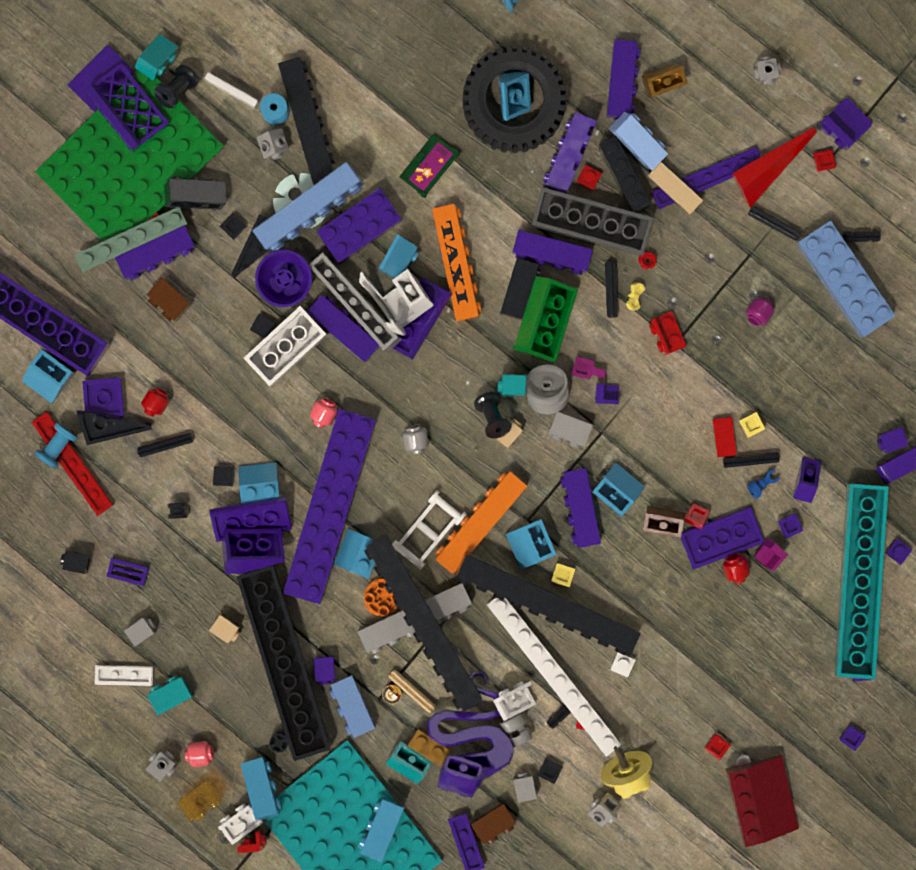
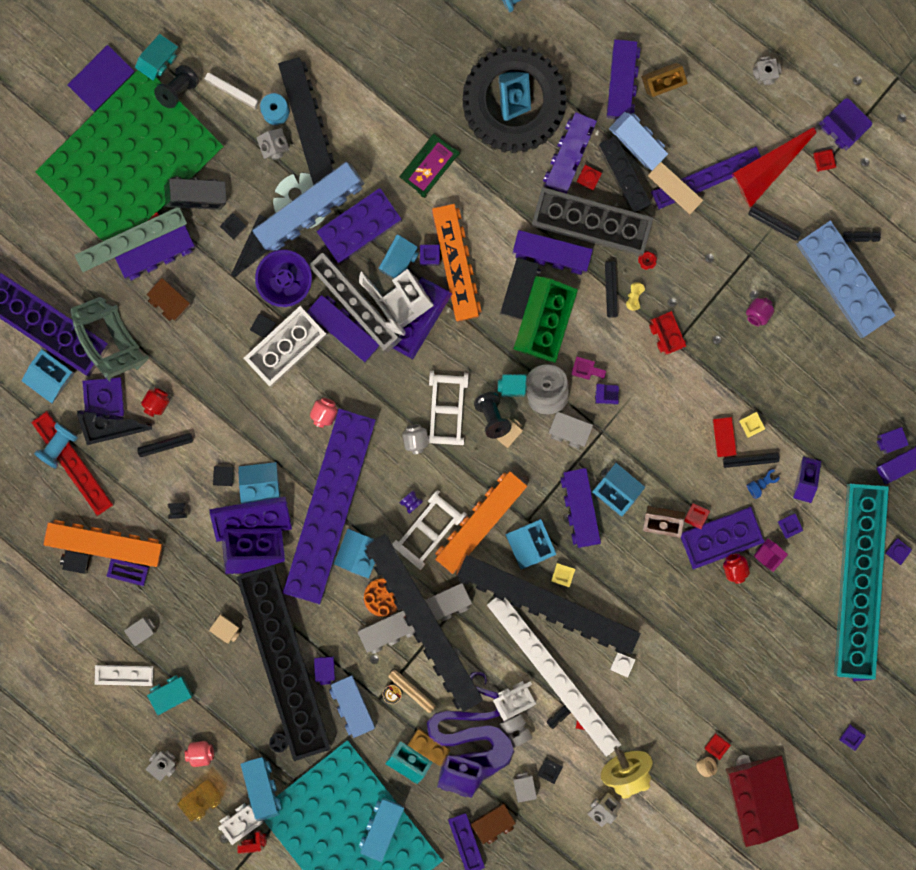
dark purple fence [84,63,169,153] -> none
none -> orange brick [44,520,163,567]
none -> sand green wedge [71,297,149,382]
none -> dark purple wheel [399,490,423,514]
none -> dark purple panel [420,245,440,266]
none -> white piece [428,370,468,445]
none -> tan tile [696,757,717,777]

